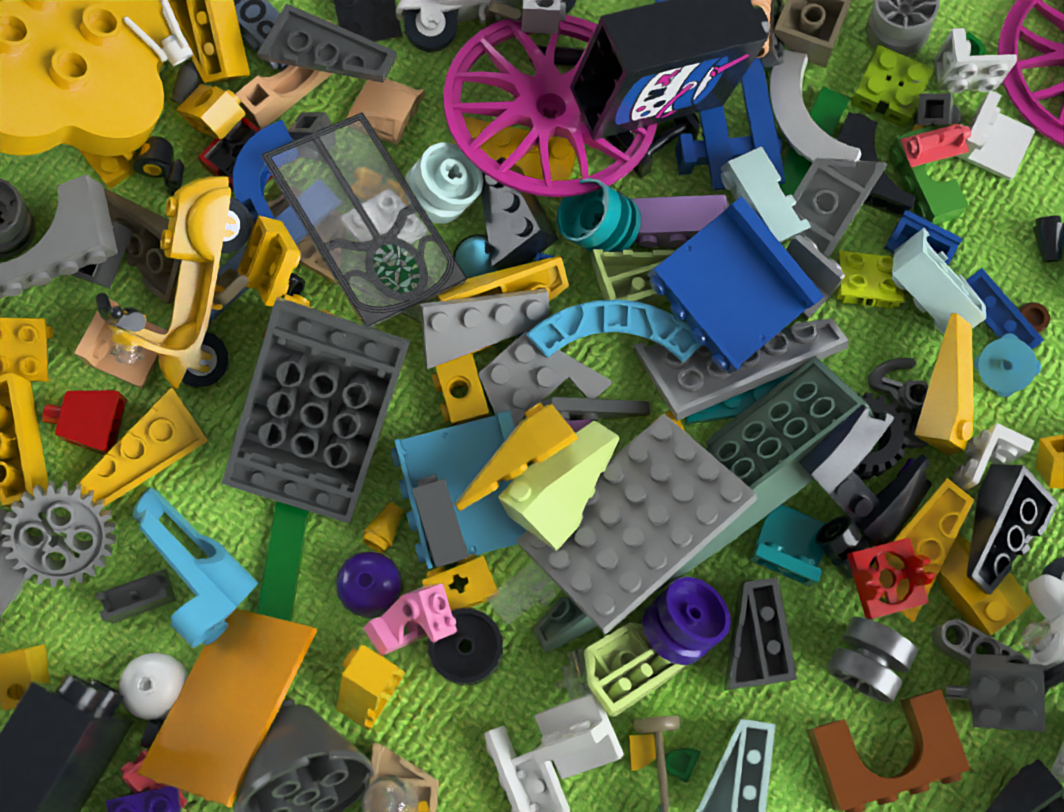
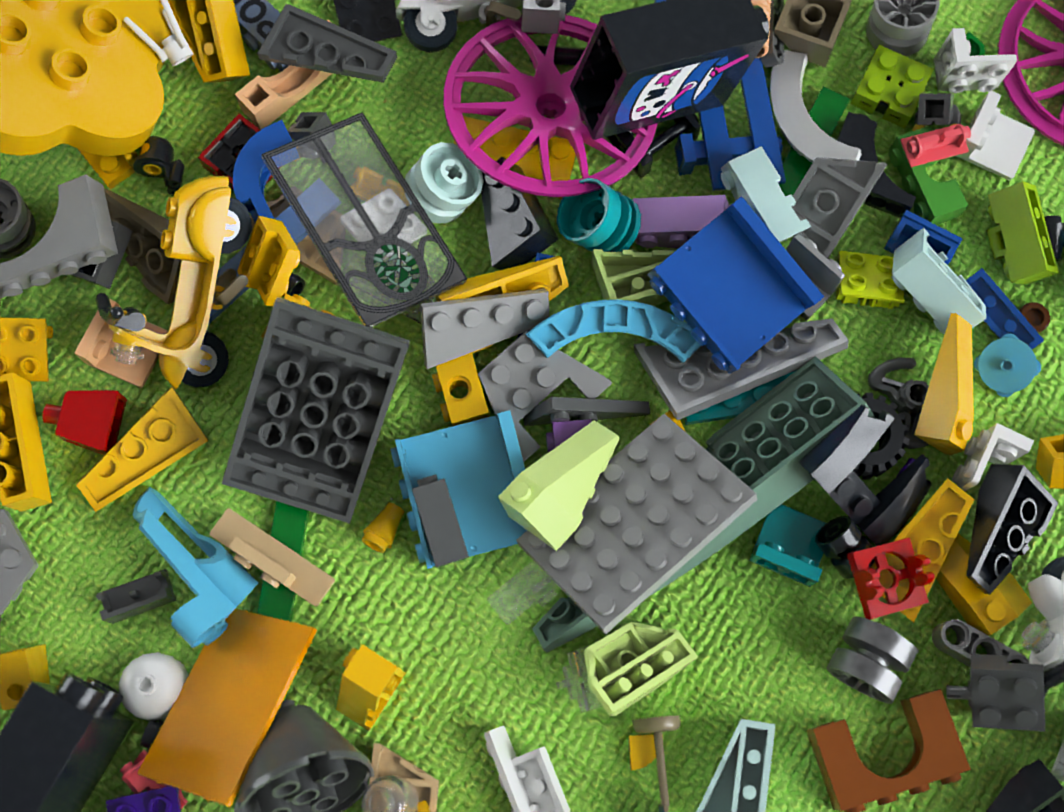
light grey gear [1,481,116,588] -> none
dark grey cone [170,60,205,105] -> none
yellow brick [176,84,246,140] -> none
dark purple cylinder [336,551,403,619] -> none
light nougat slope [346,78,425,145] -> none
bright pink tile [363,583,457,656] -> none
yellow brick [422,554,499,611] -> none
black wheel [428,608,503,686] -> none
medium azure hat [453,234,499,278] -> none
yellow wedge [454,402,579,511] -> none
white bracket [532,692,624,780] -> none
dark purple wheel [642,576,731,665] -> none
green tile [656,748,701,783] -> none
dark grey wedge [724,577,797,691] -> none
none -> tan bracket [210,508,335,606]
none -> lime piece [987,181,1059,285]

